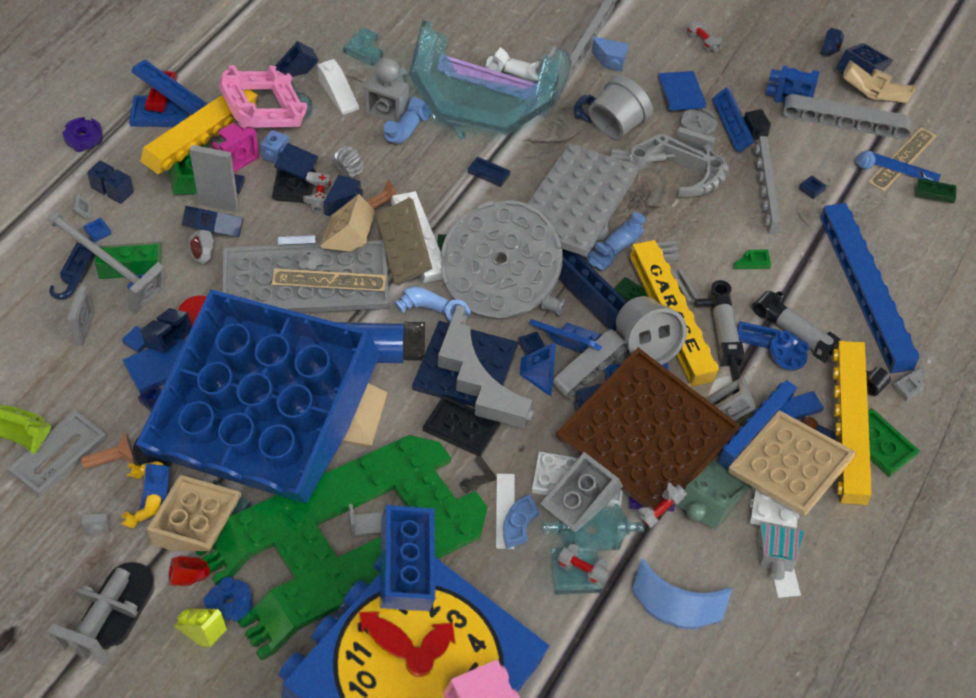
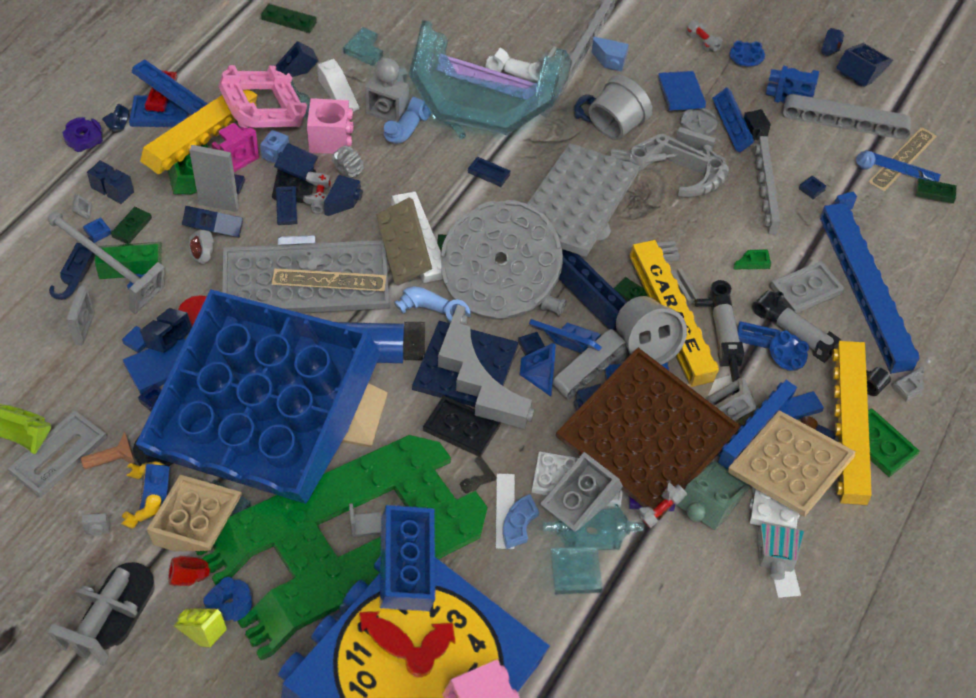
tan slope [320,194,375,252] -> none
nougat piece [366,179,397,209] -> none
light grey piece [558,544,610,586] -> none
medium blue piece [586,212,646,271] -> none
medium blue windscreen [632,559,732,629] -> none
tan plate [843,60,916,103] -> none
none -> dark blue piece [102,104,129,132]
none -> dark green plate [111,206,152,244]
none -> dark green plate [261,3,317,33]
none -> dark blue tile [276,186,298,225]
none -> bright pink brick [307,98,353,154]
none -> blue dish [730,41,765,66]
none -> light grey plate [770,261,844,313]
none -> blue tile [834,192,857,210]

